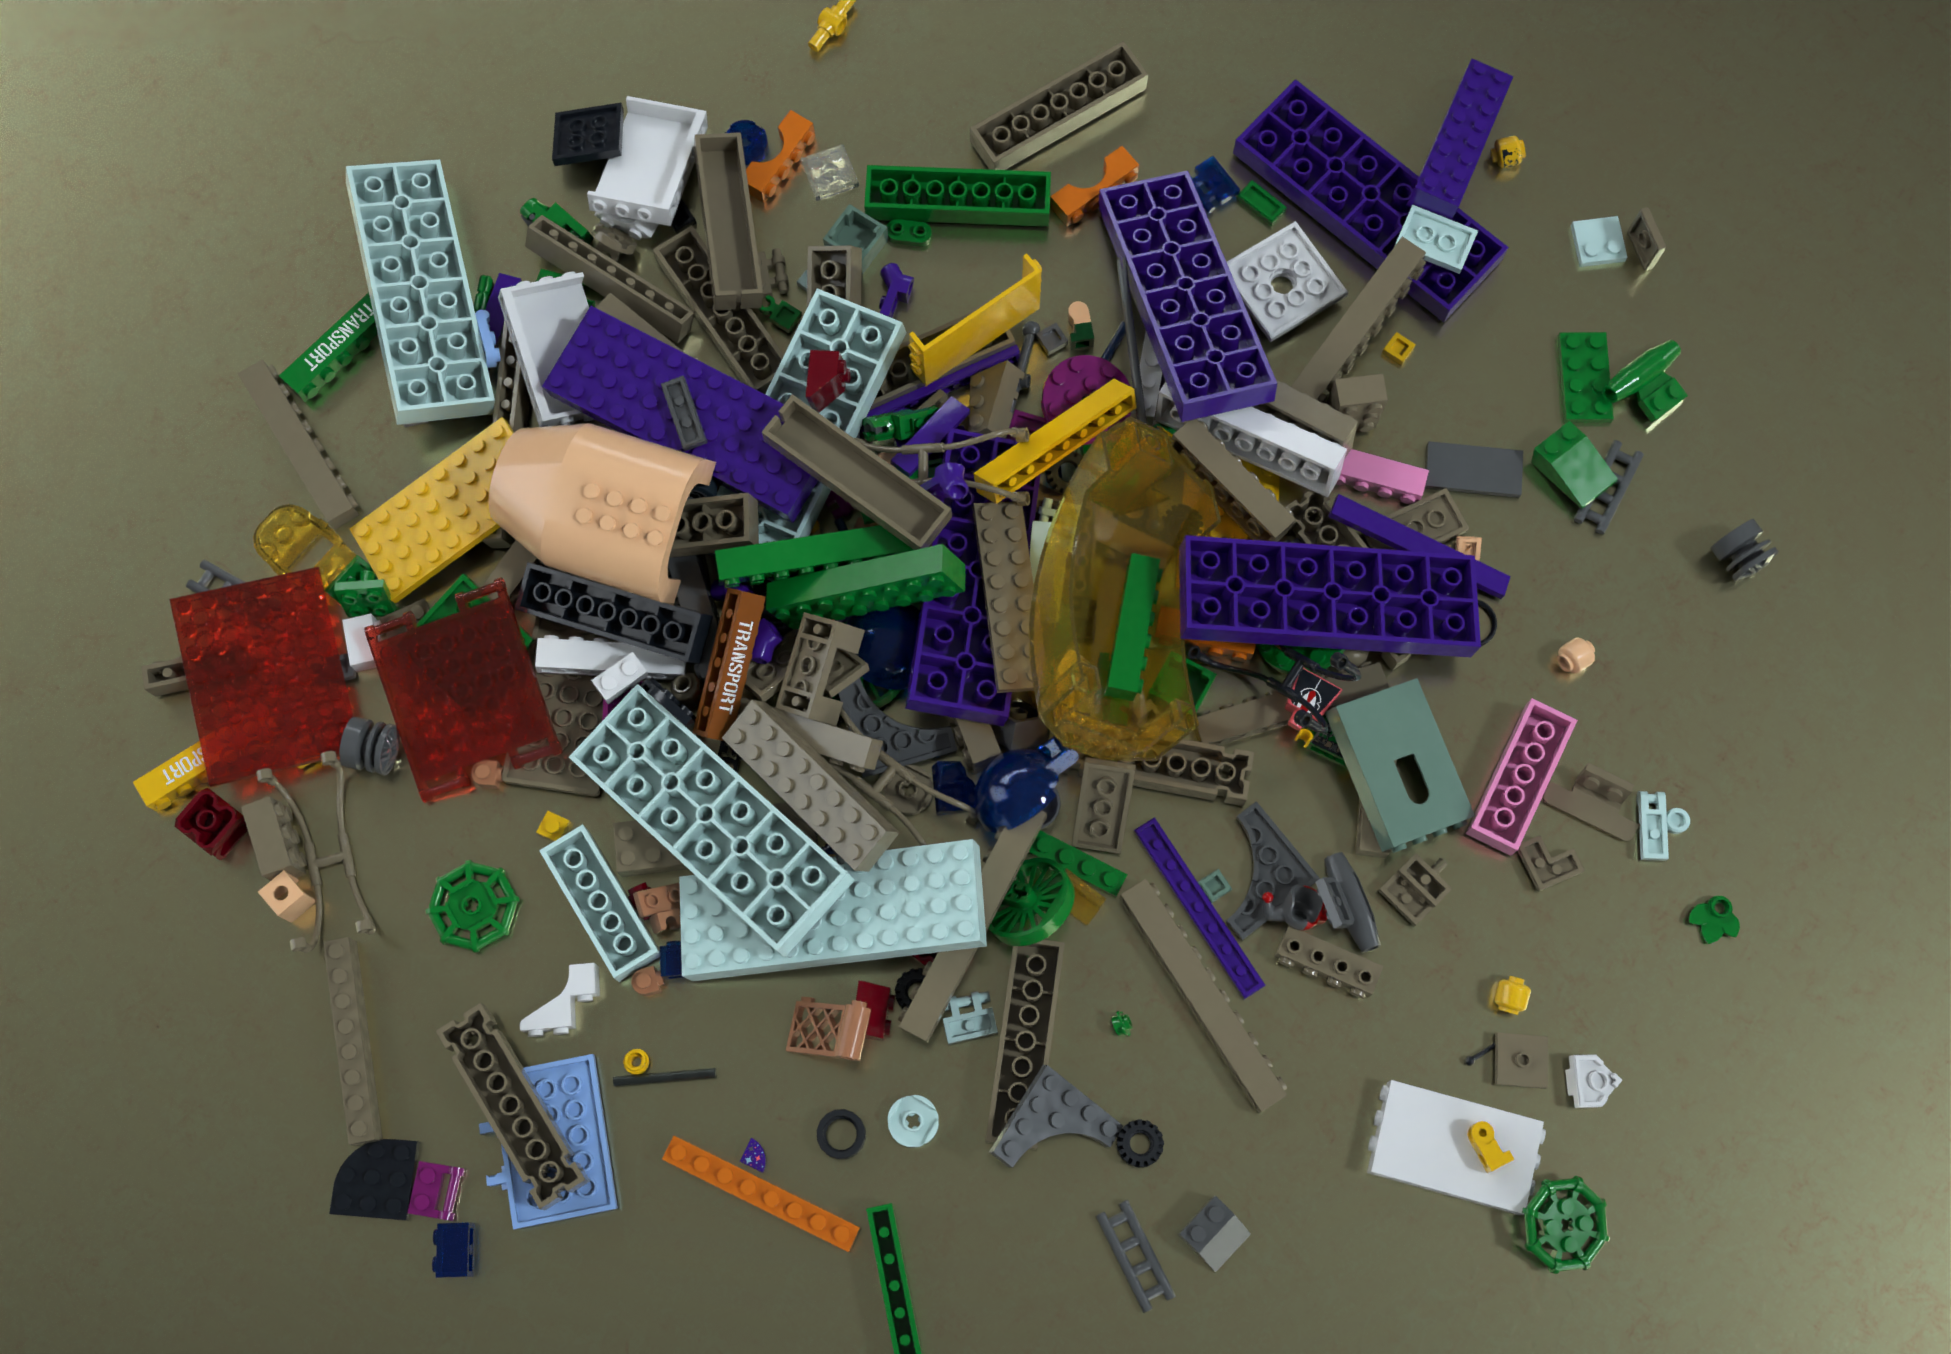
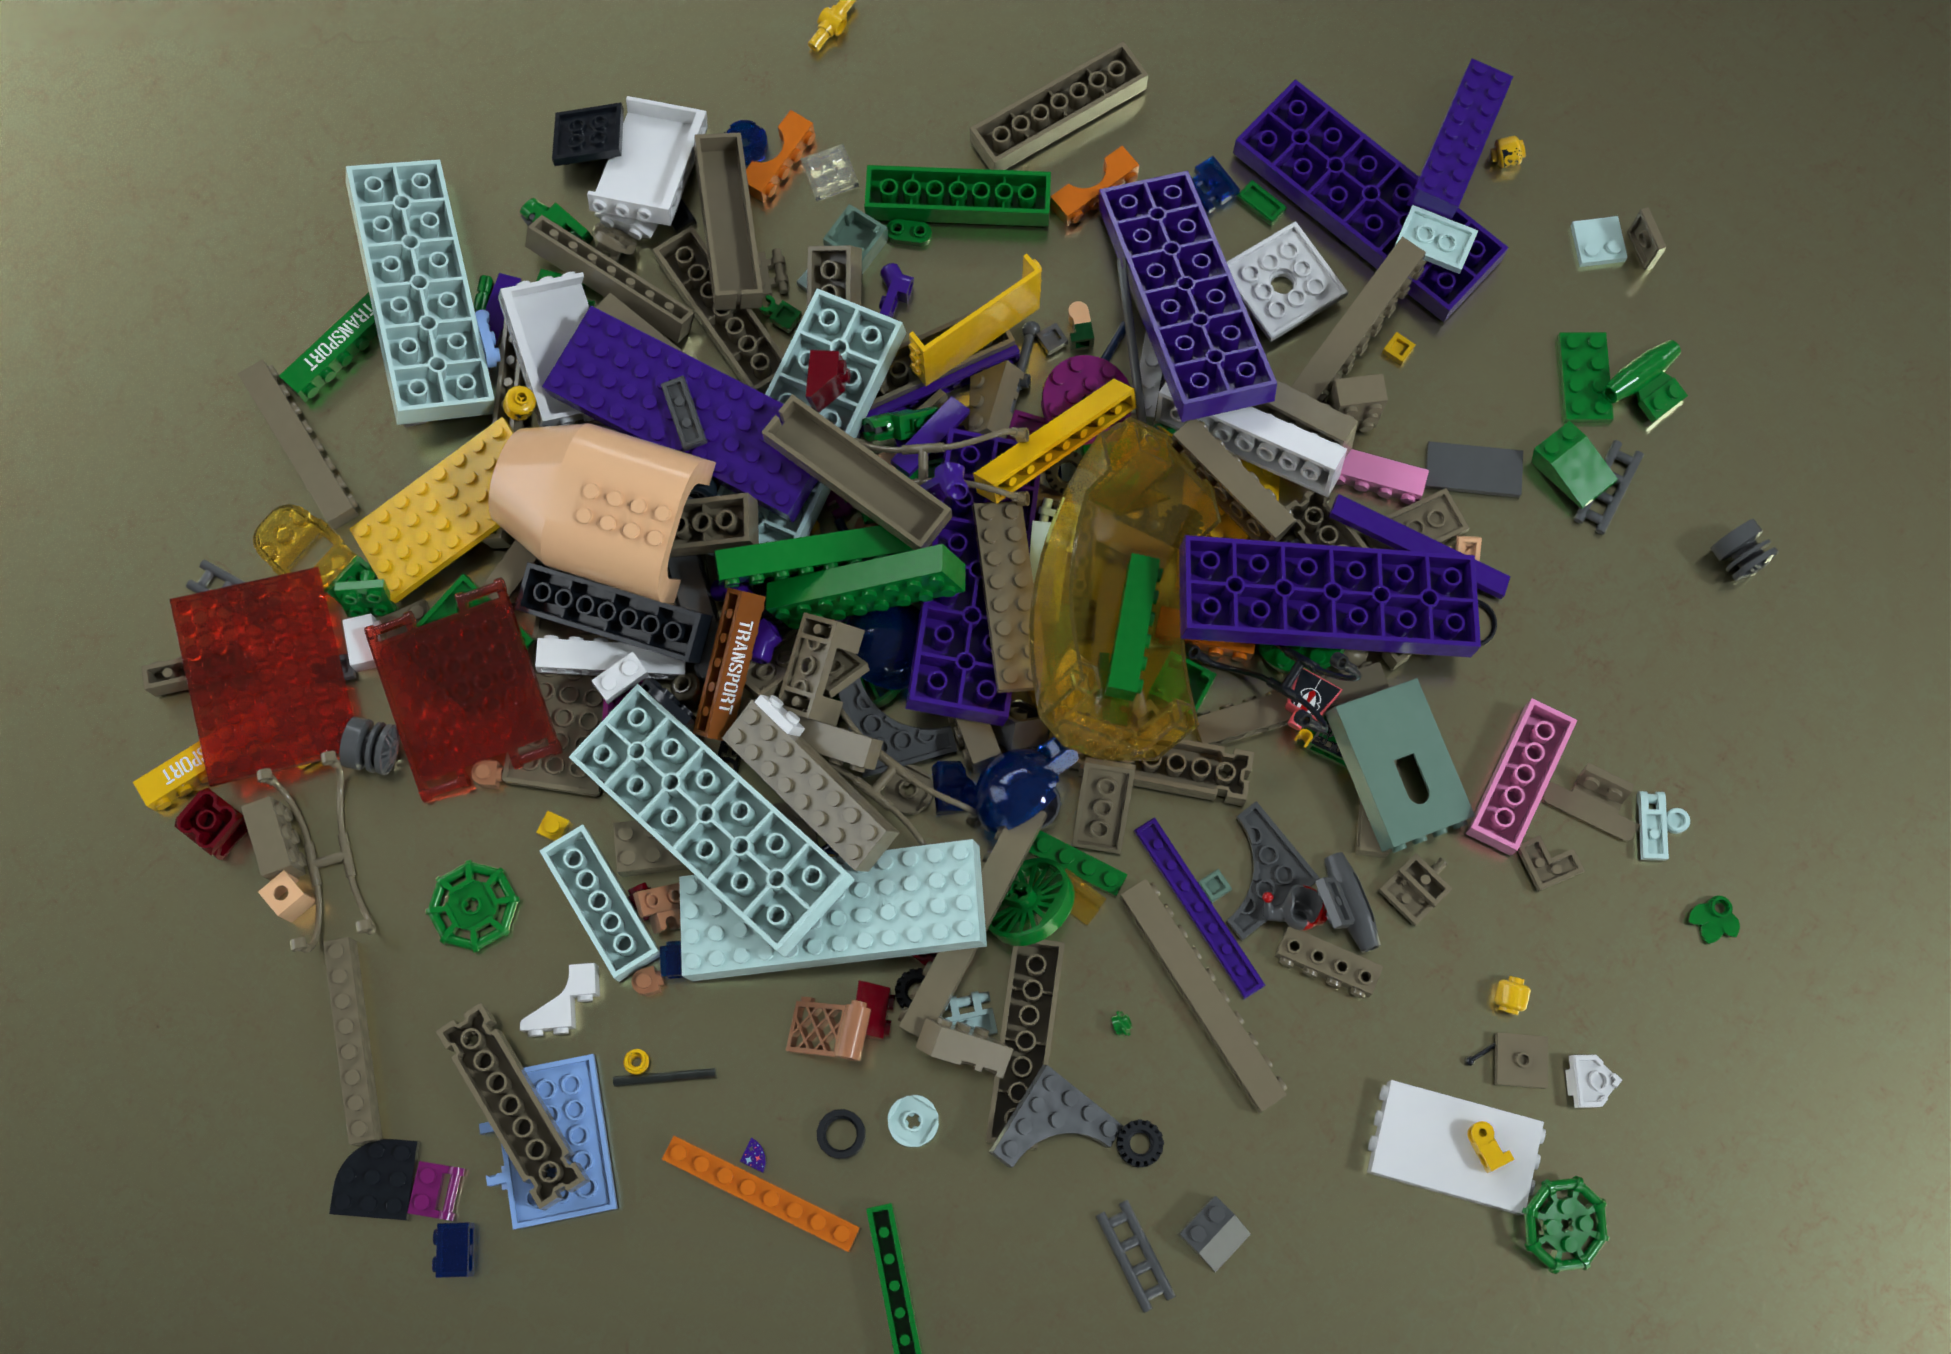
light nougat head [1557,637,1595,674] -> none
none -> yellow head [503,386,536,421]
none -> white plate [755,694,805,736]
none -> dark tan wedge [916,1017,1013,1078]

